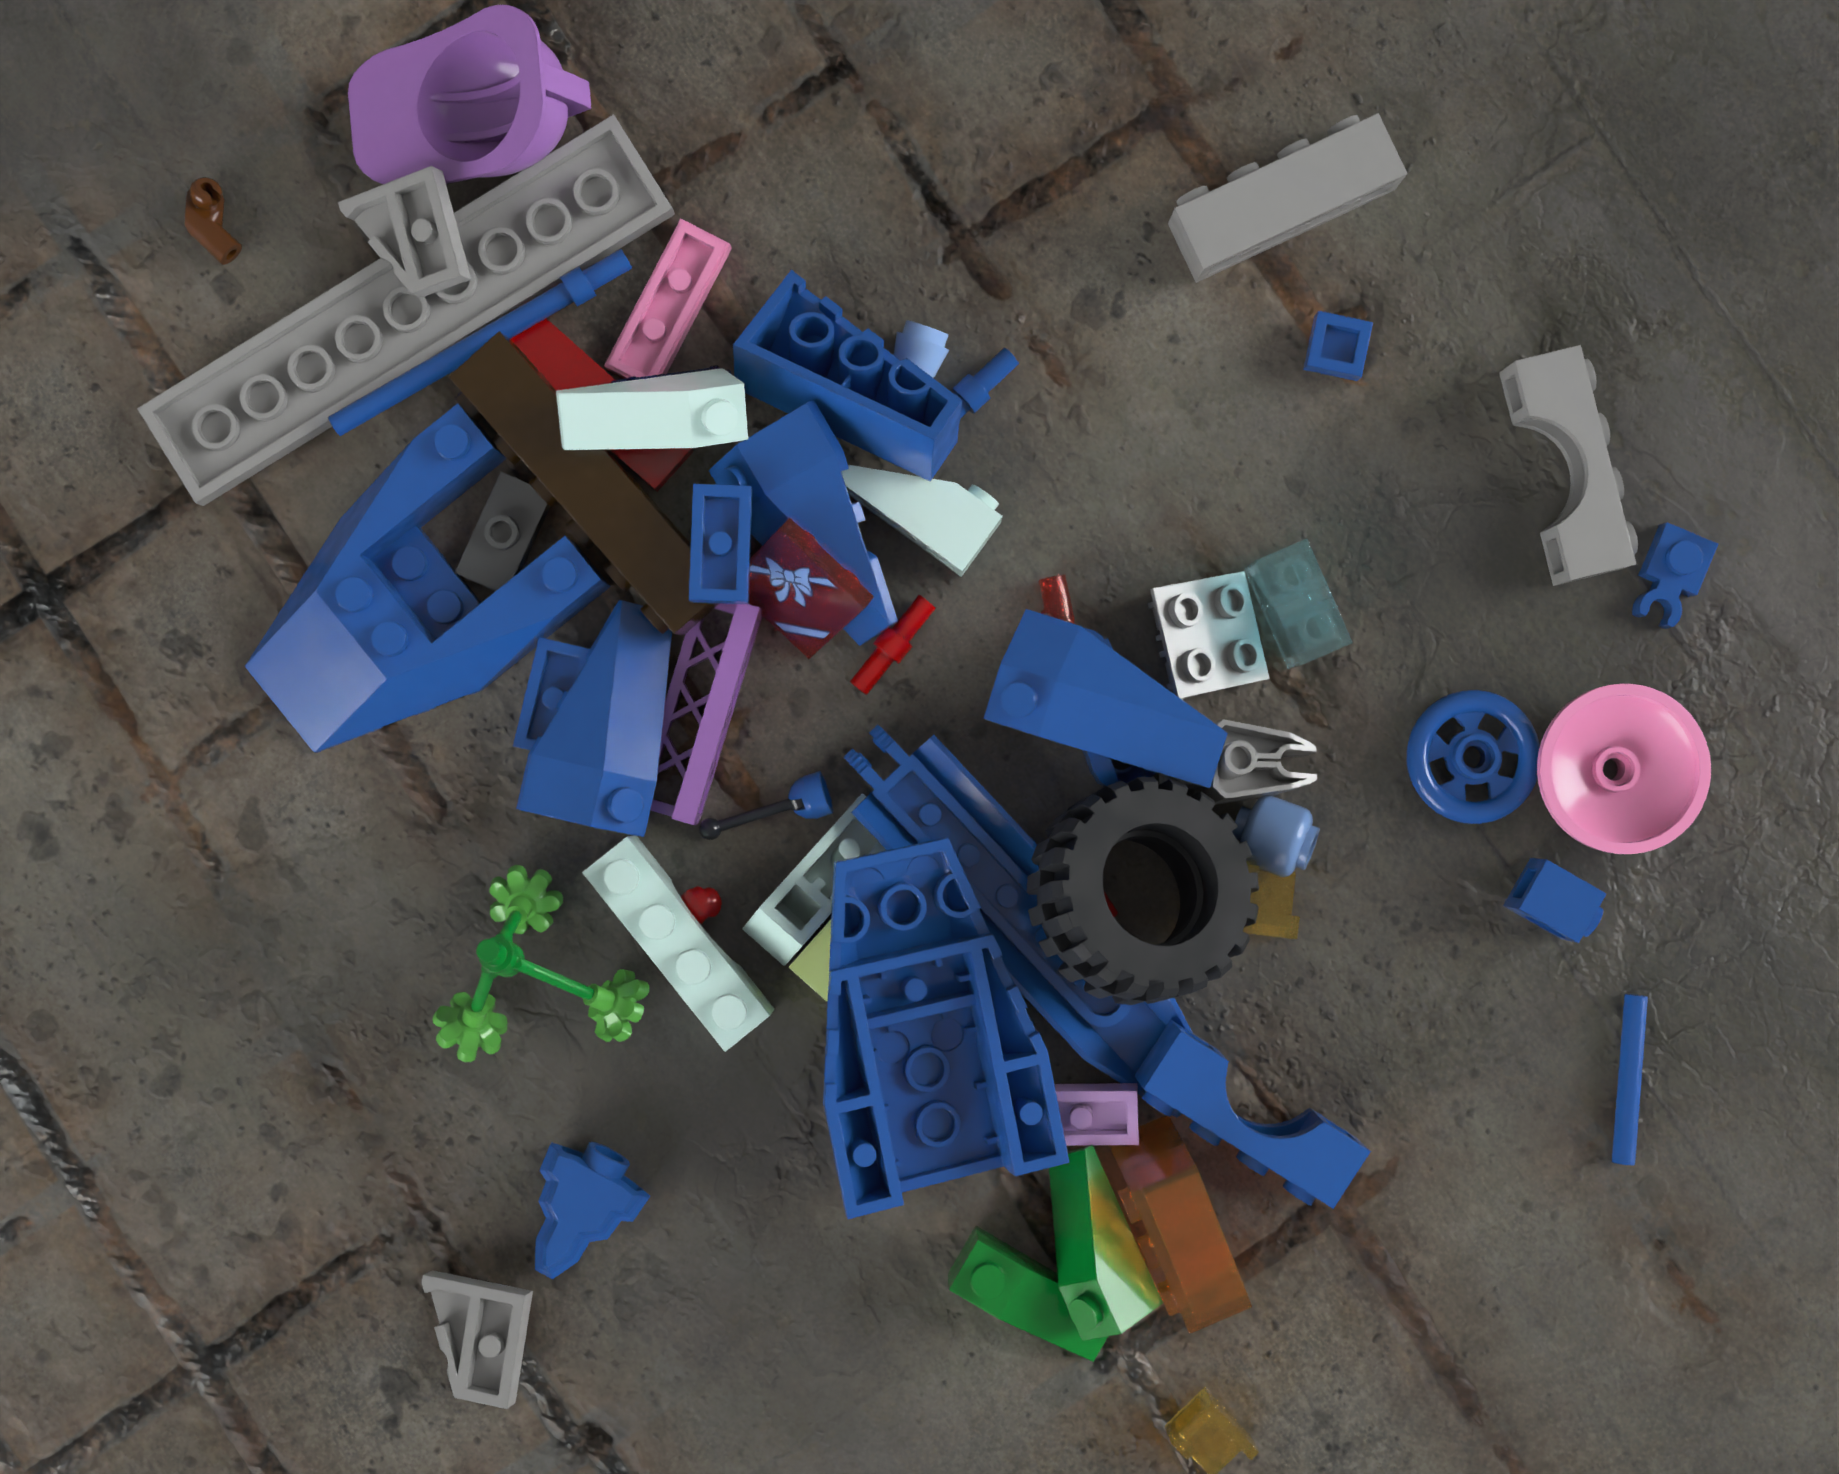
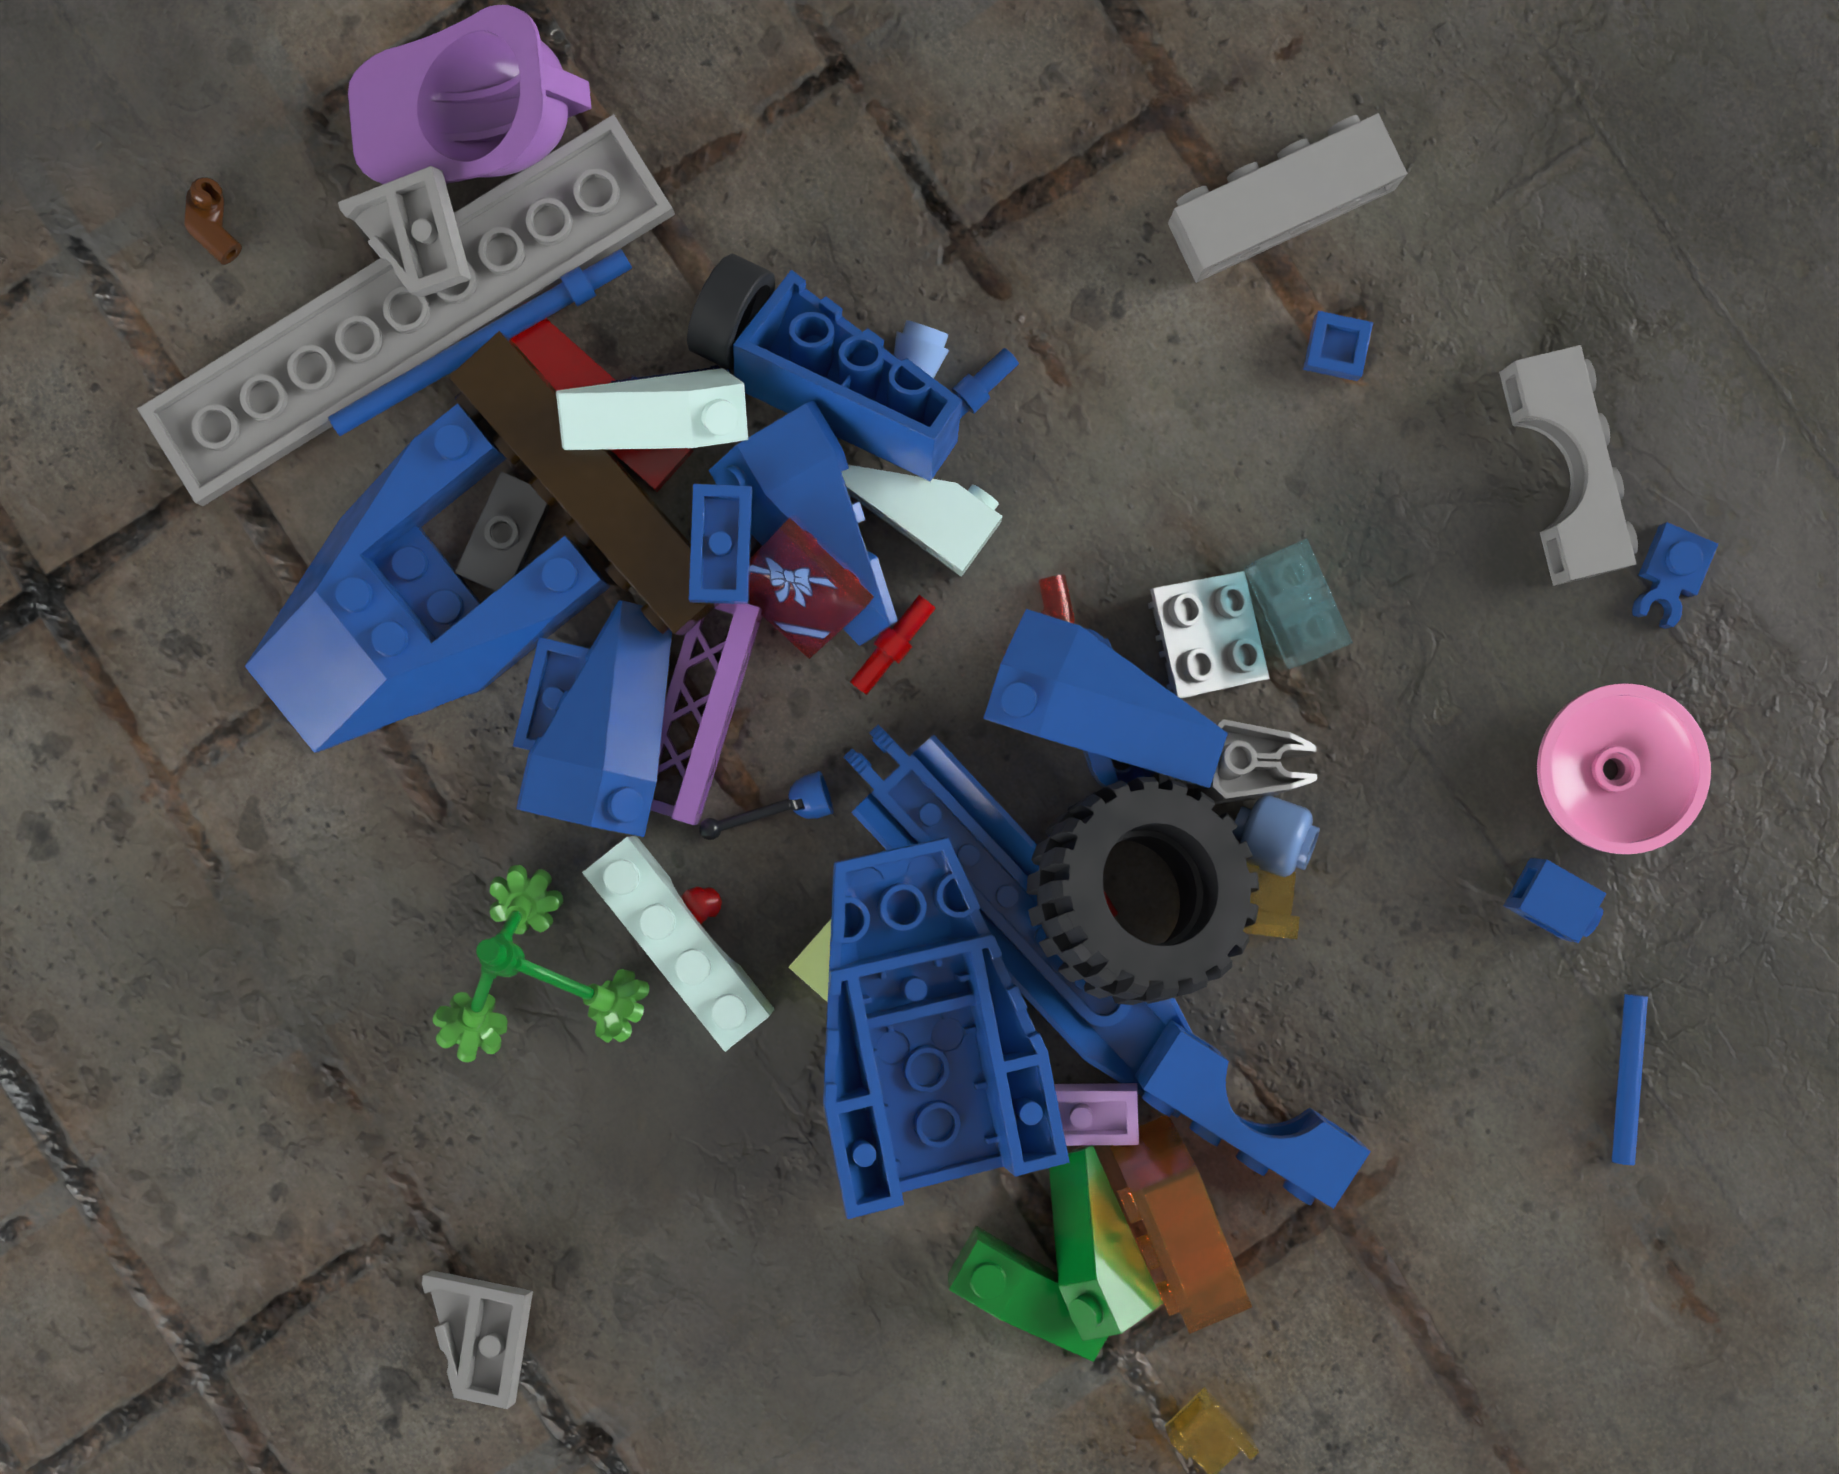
blue rock [535,1142,650,1279] -> none
bright pink tile [604,219,732,381] -> none
light aqua slope [742,793,886,966] -> none
blue plate [1406,690,1540,824] -> none
none -> black tyre [687,253,776,370]

